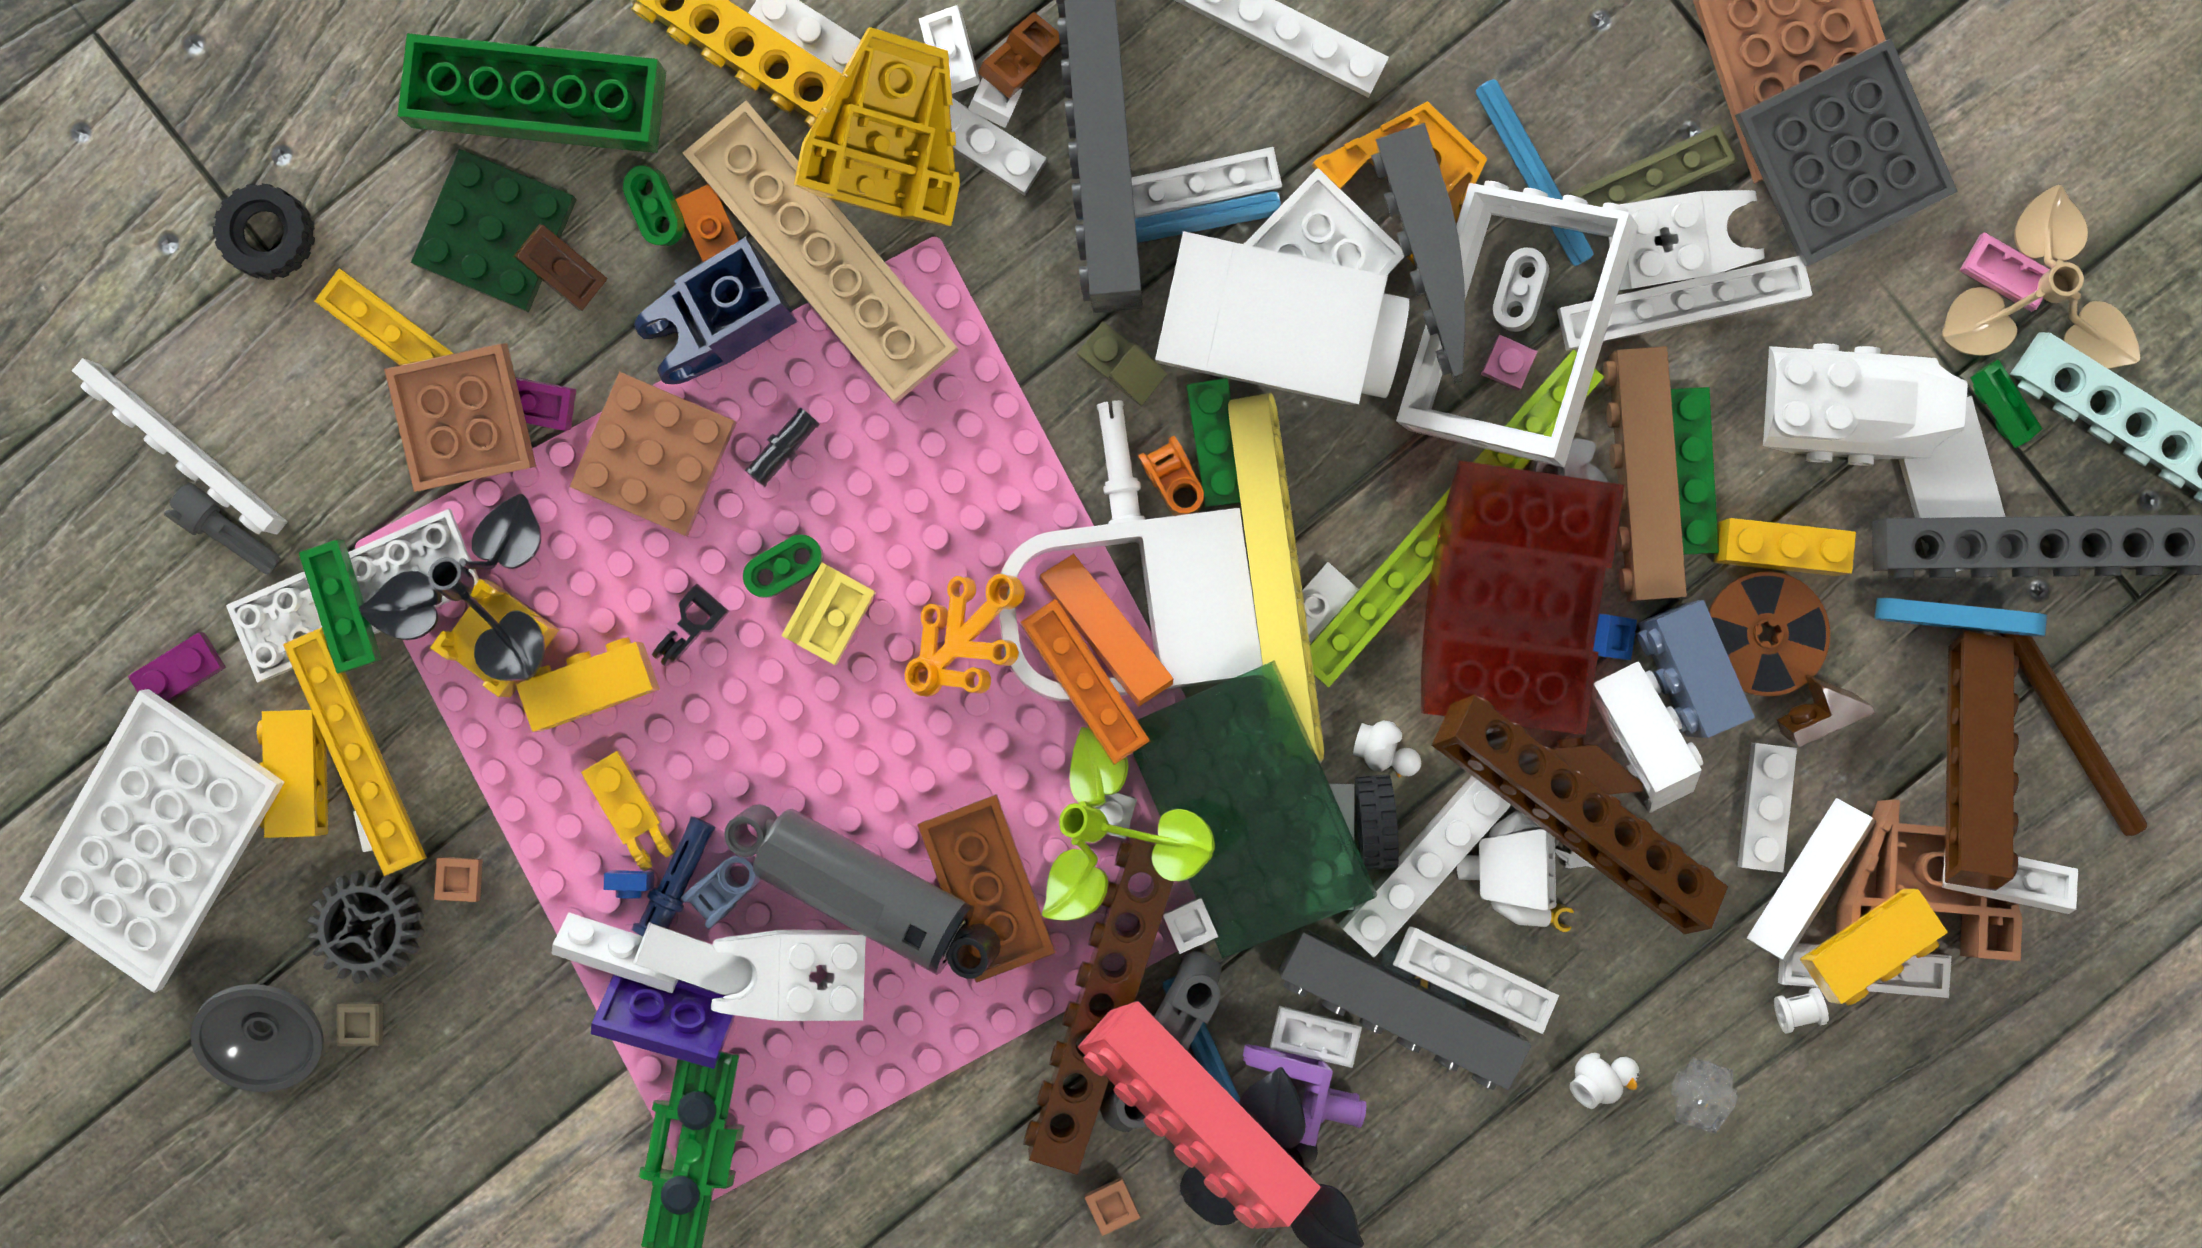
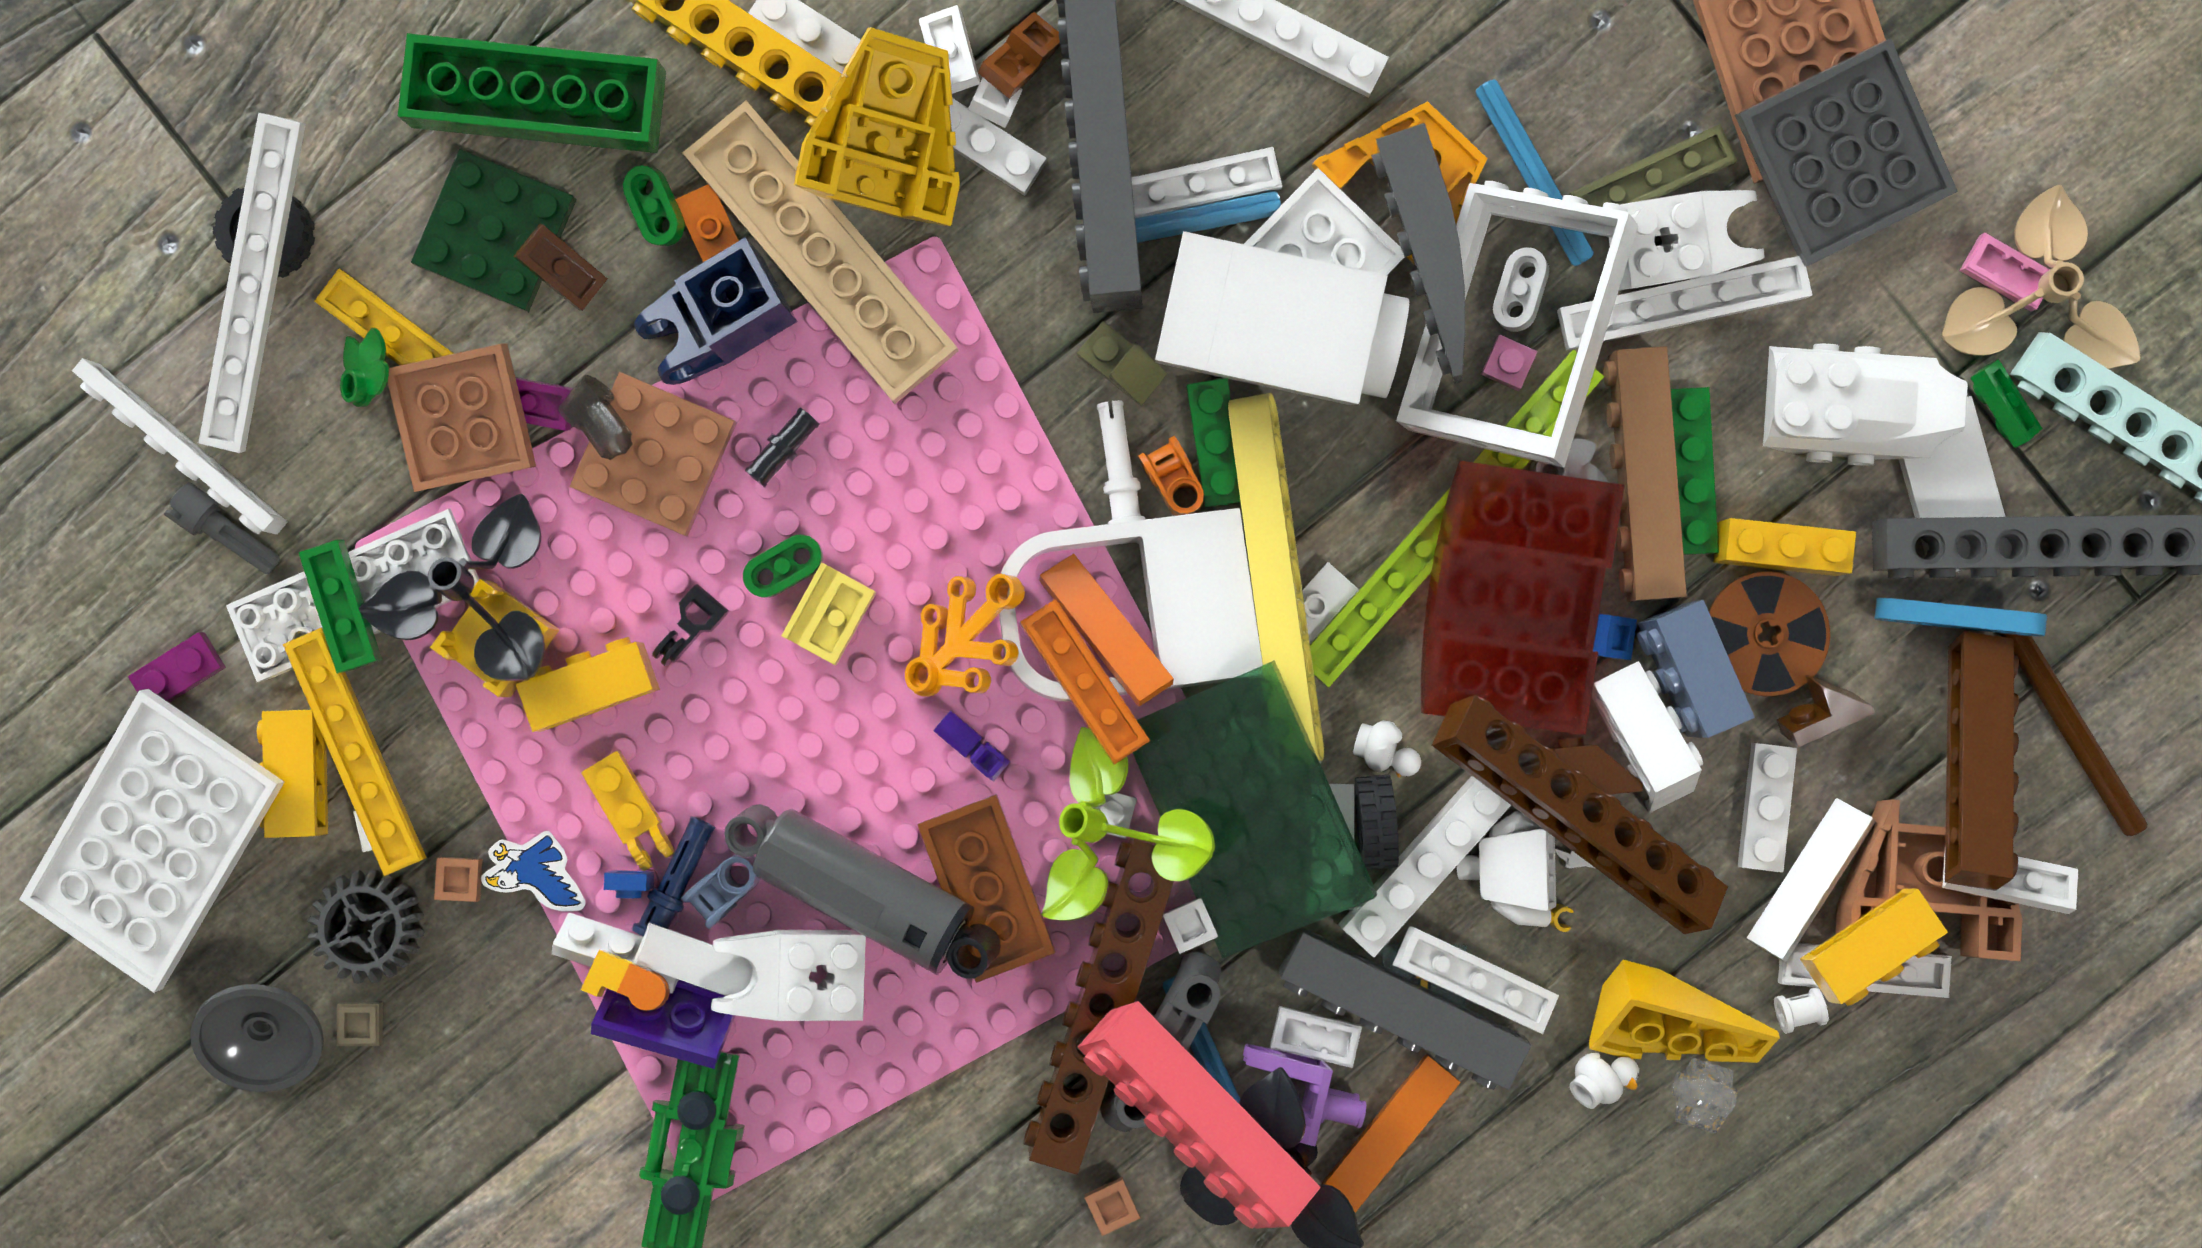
none -> white plate [199,113,306,453]
none -> green plate [340,328,389,407]
none -> sticker [481,831,585,911]
none -> clear smoke piece [558,375,633,460]
none -> leg [581,950,670,1011]
none -> dark purple bar [933,711,1011,782]
none -> orange tile [1321,1054,1461,1213]
none -> yellow wedge [1589,959,1780,1063]

